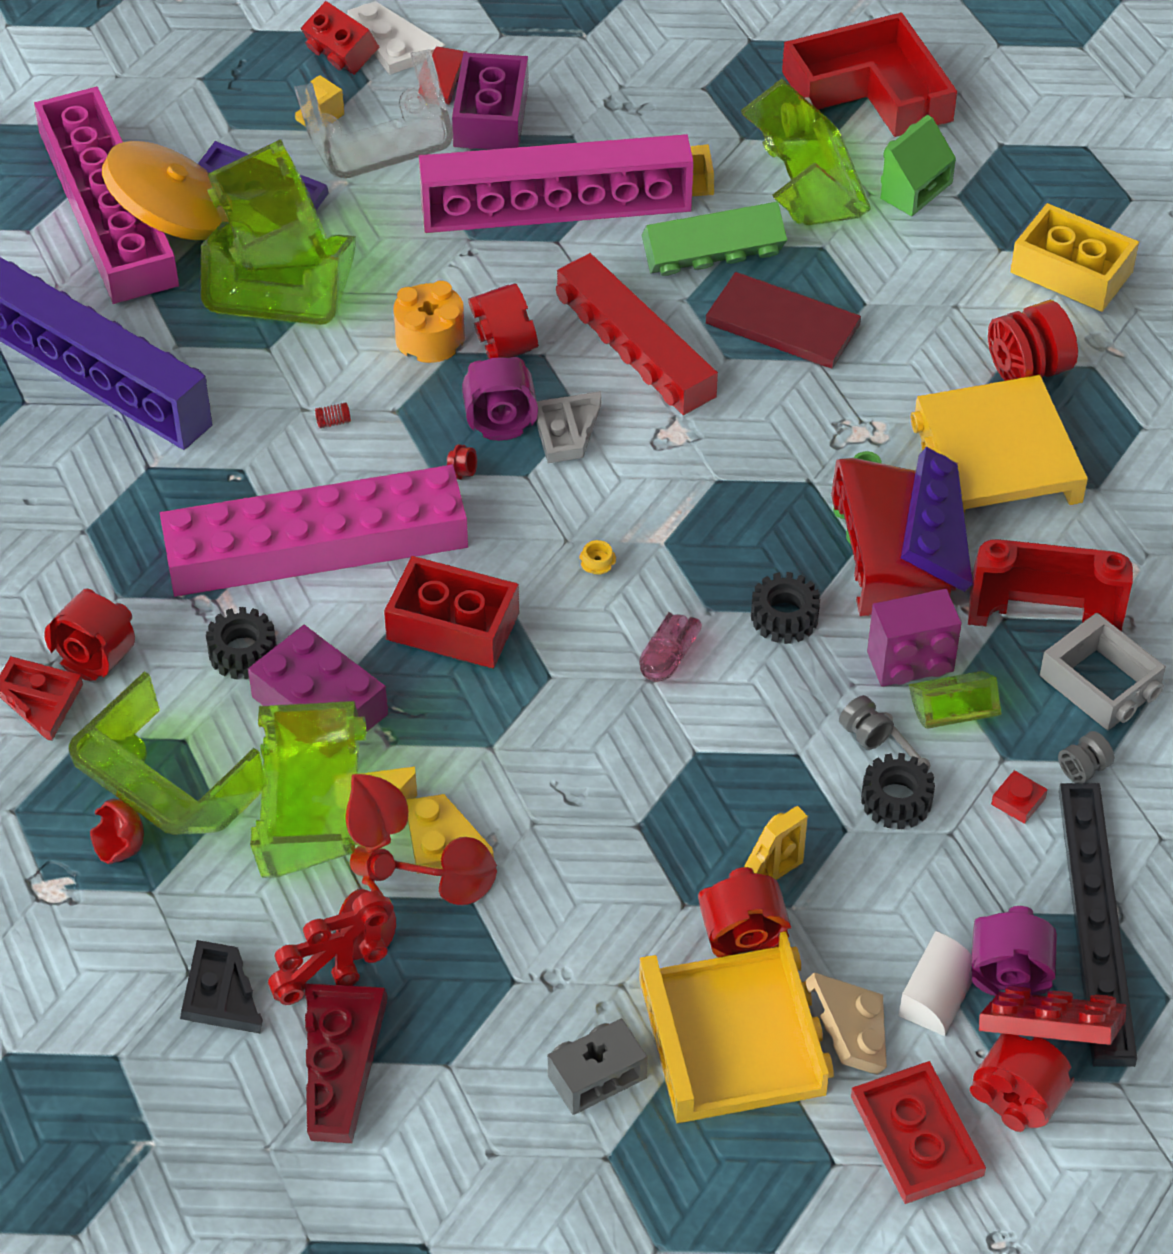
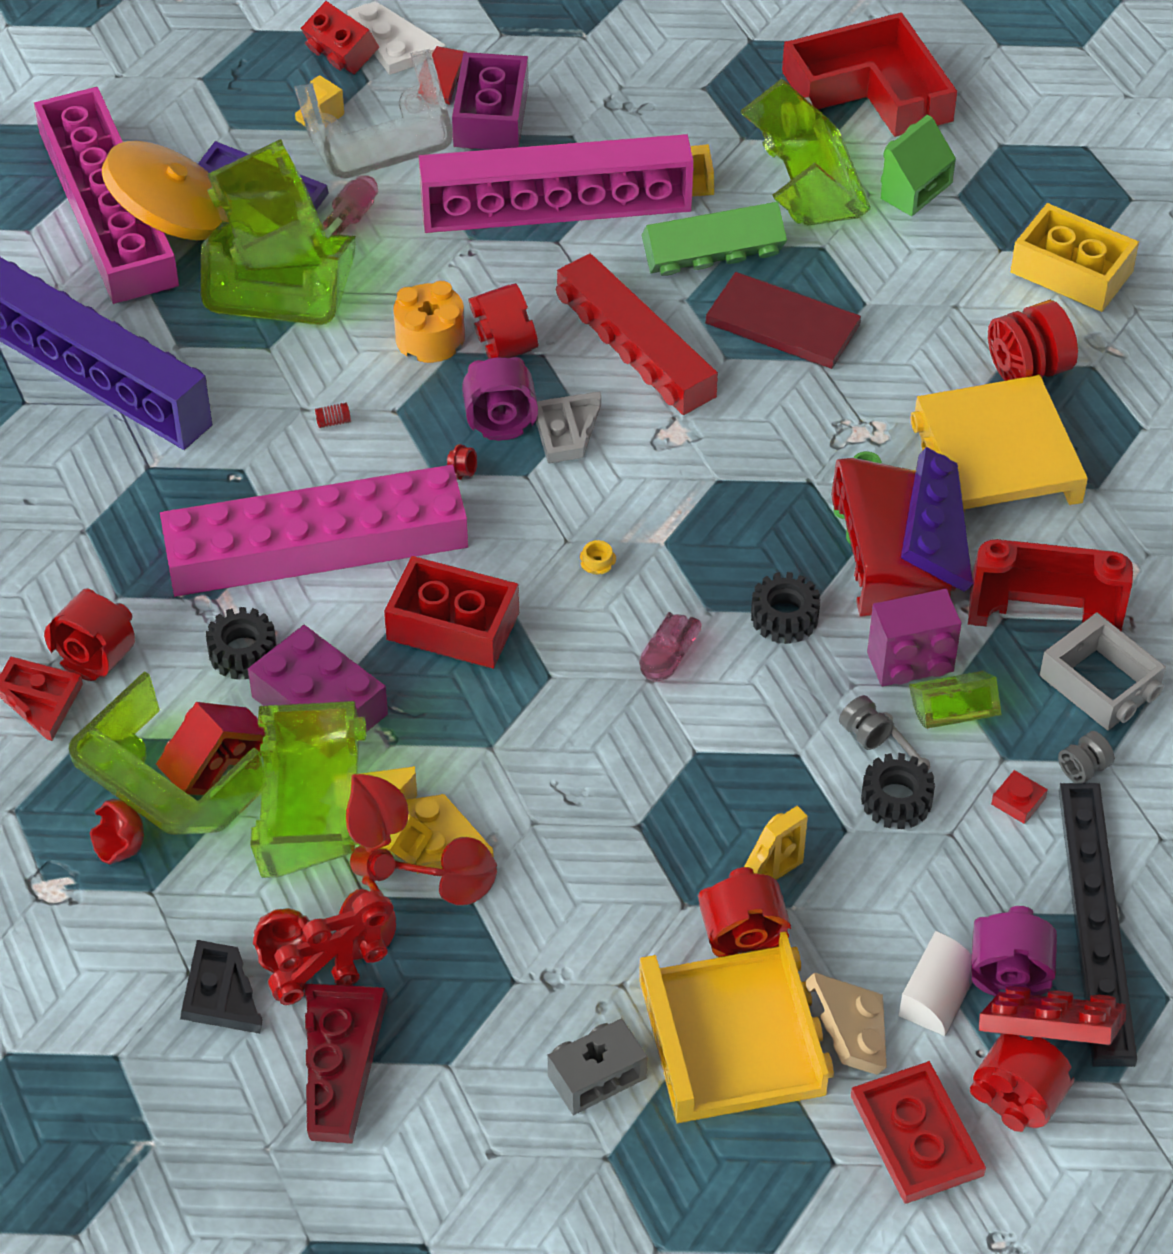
none -> red brick [156,702,275,796]
none -> red hair [253,908,313,973]
none -> clear pink arm [322,175,378,237]
none -> yellow panel [382,814,434,864]

